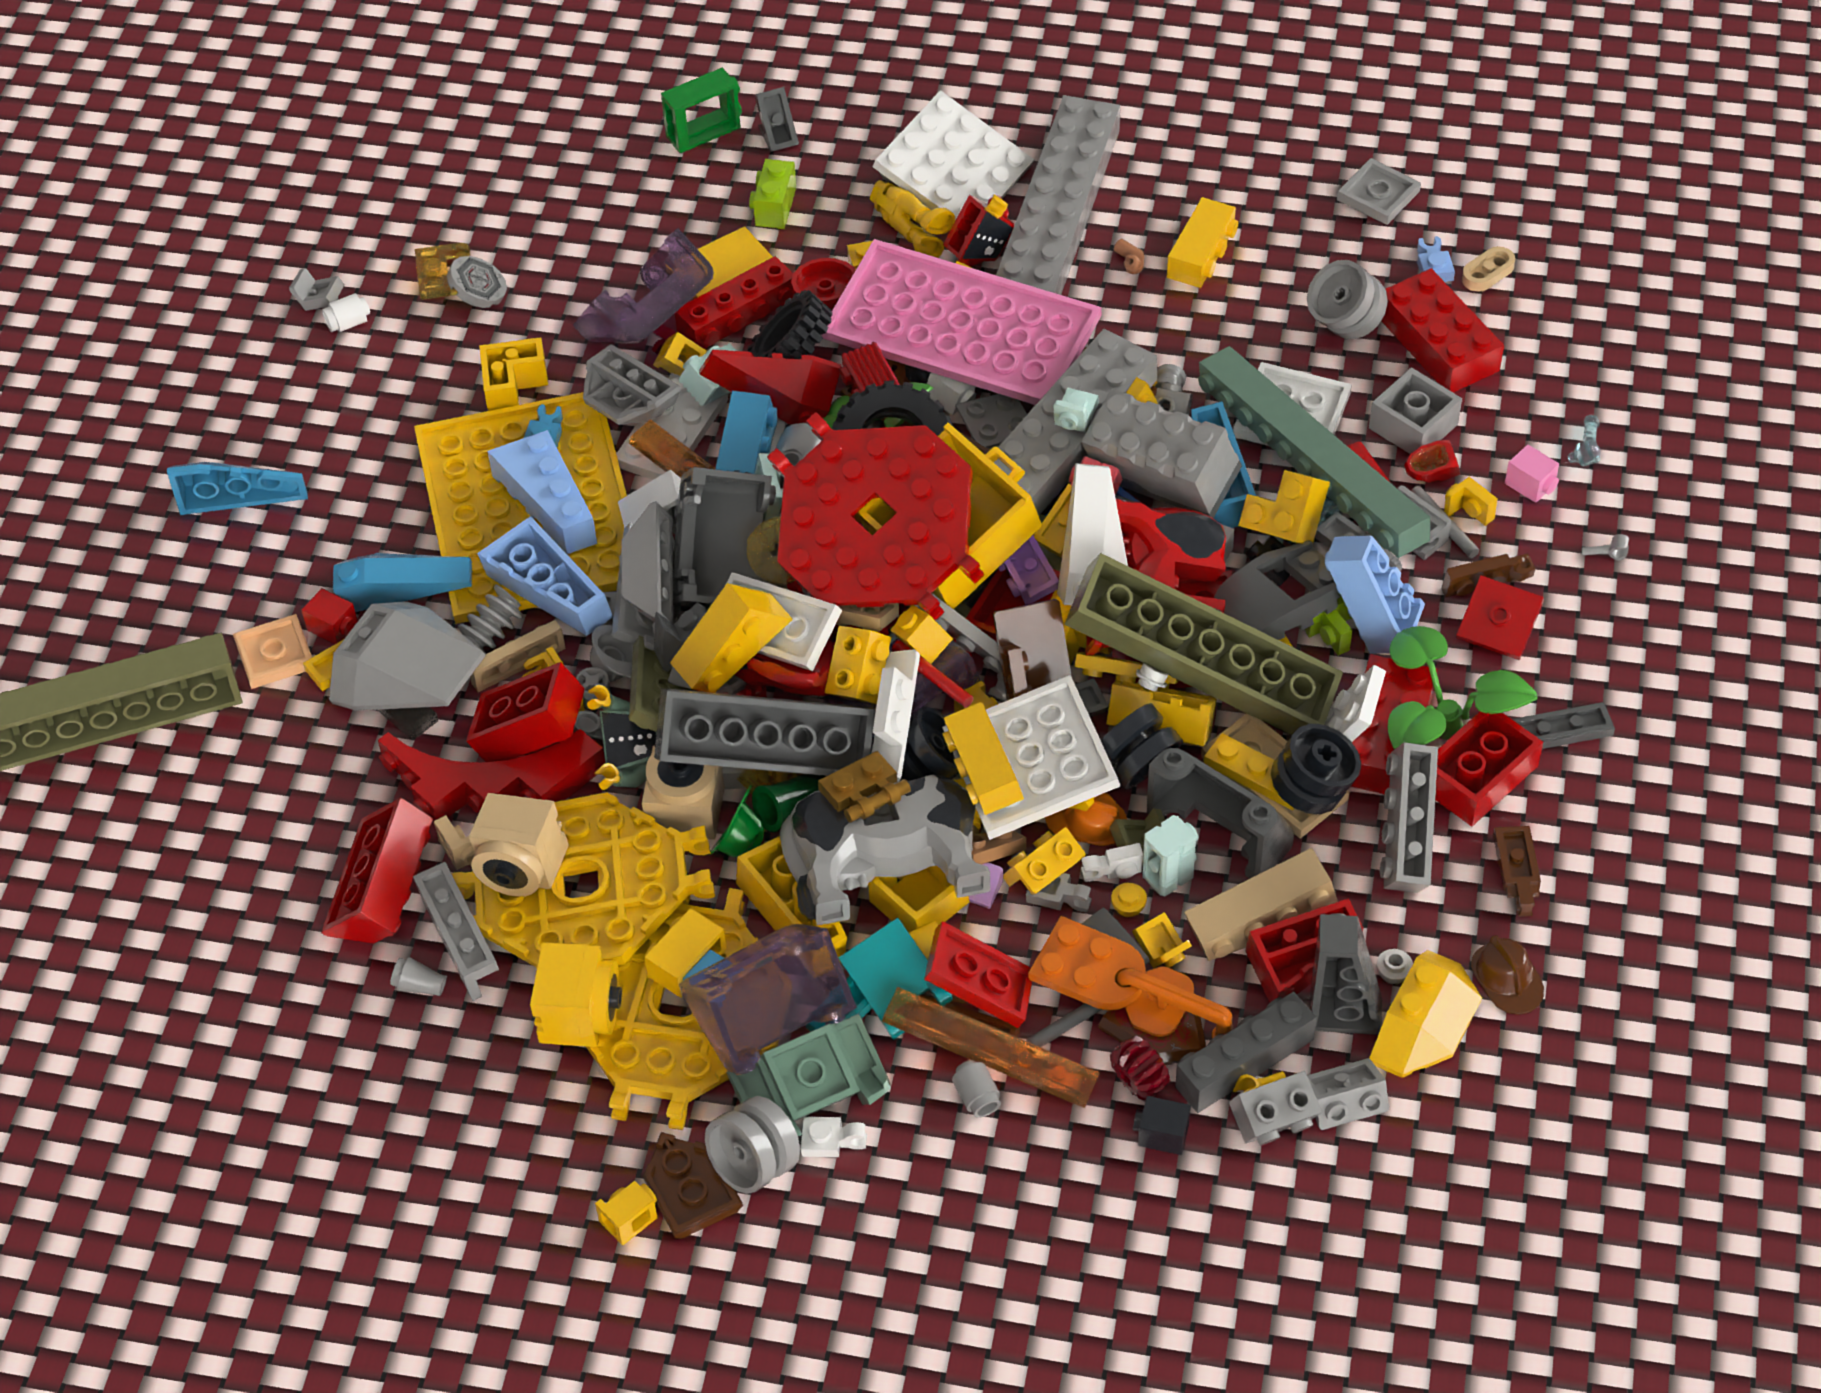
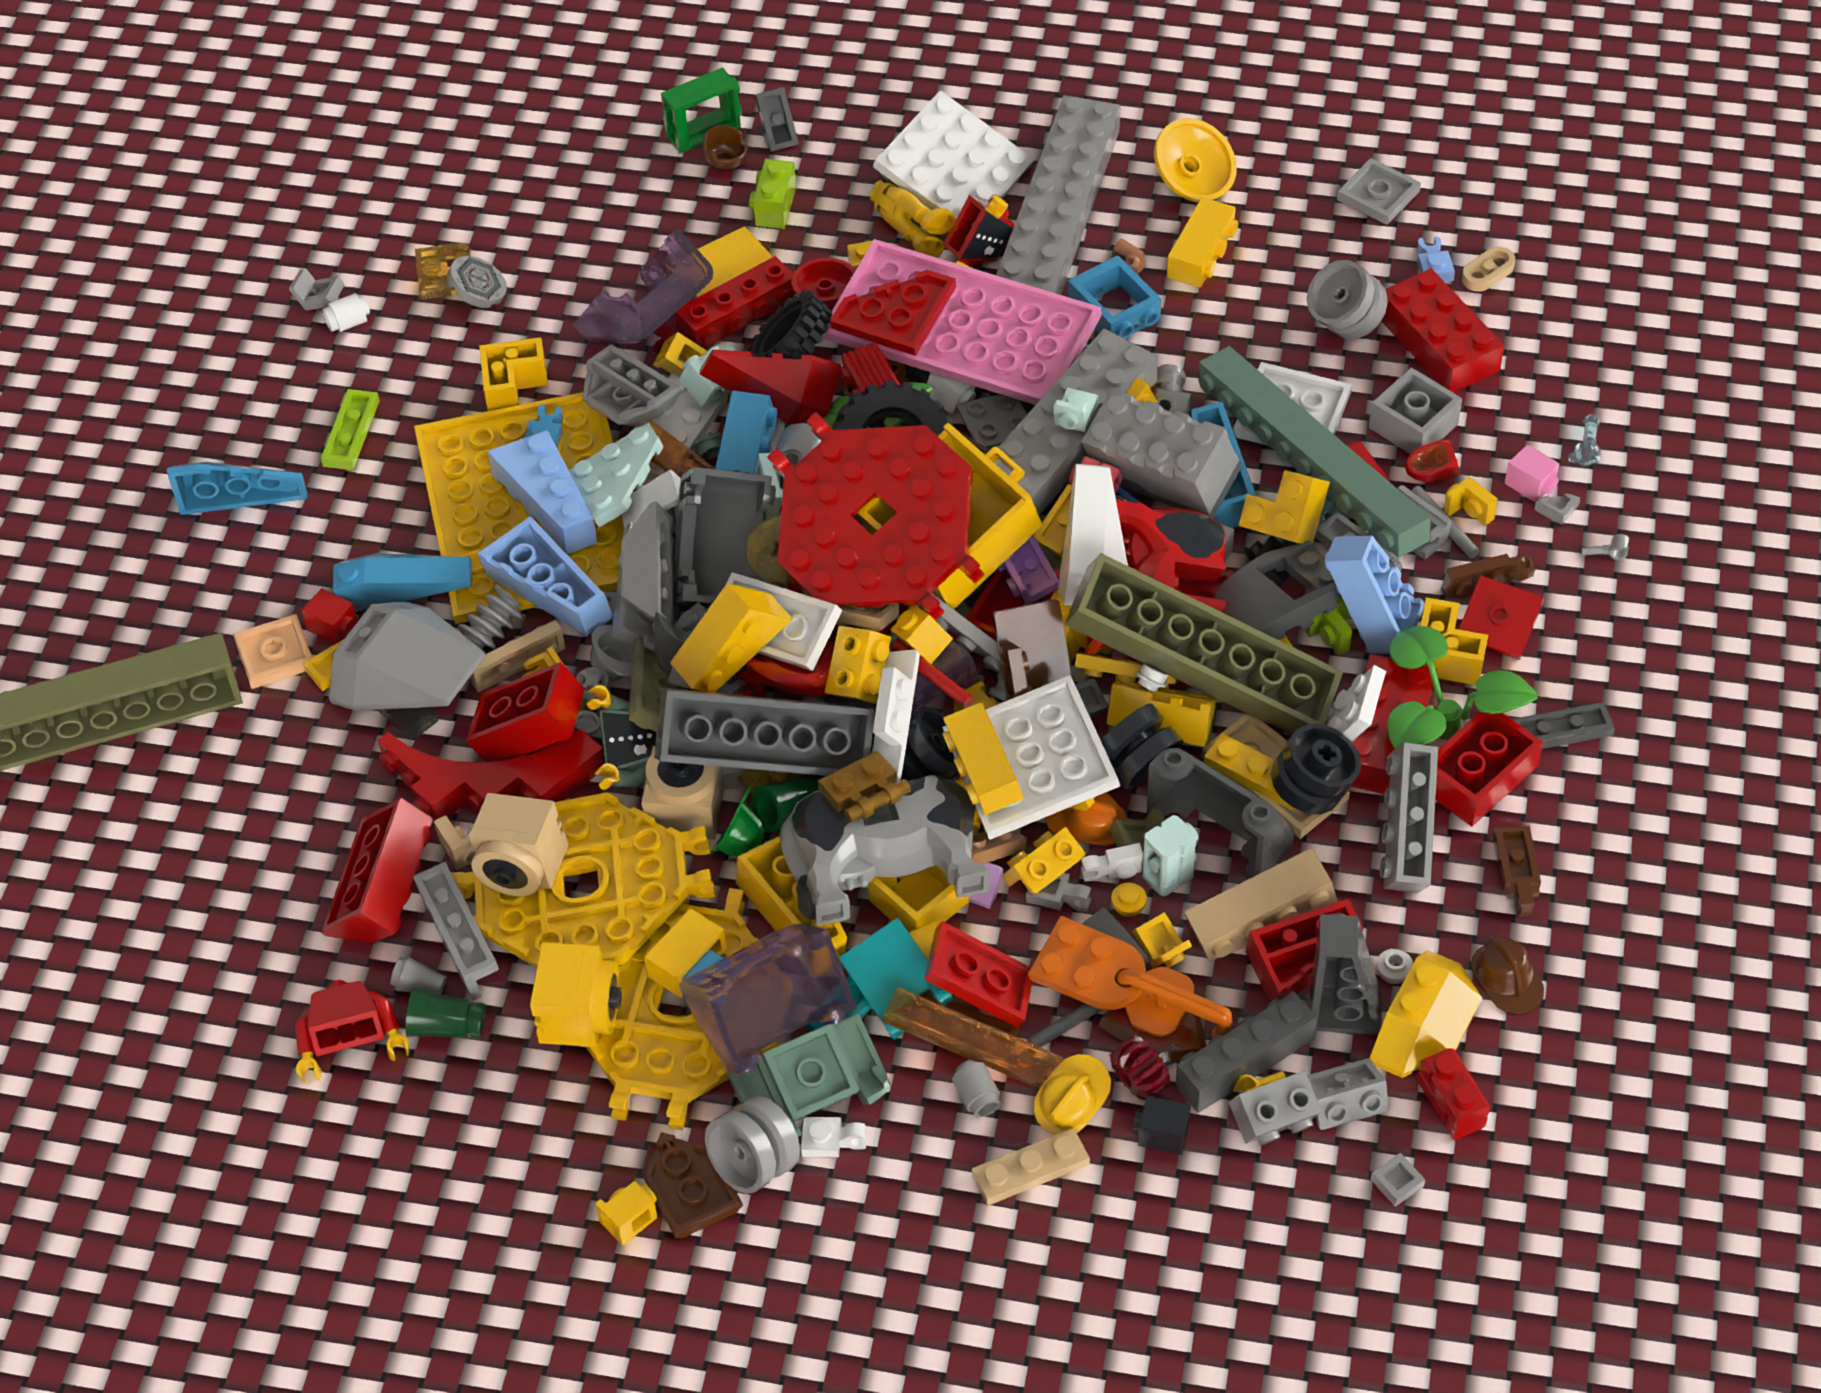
none -> red torso [295,980,409,1083]
none -> lime plate [321,389,380,470]
none -> dark green plant [406,987,486,1039]
none -> light aqua plate [569,422,664,528]
none -> sand green plate [692,432,723,461]
none -> reddish brown hair [703,125,747,170]
none -> red plate [830,270,957,356]
none -> tan plate [972,1128,1090,1206]
none -> yellow piece [1034,1054,1111,1135]
none -> dark azure window [1068,255,1161,339]
none -> yellow dish [1154,118,1237,202]
none -> light grey plate [1370,1153,1425,1207]
none -> red brick [1417,1048,1490,1140]
none -> yellow brick [1420,597,1488,685]
none -> light grey tile [1534,494,1580,525]

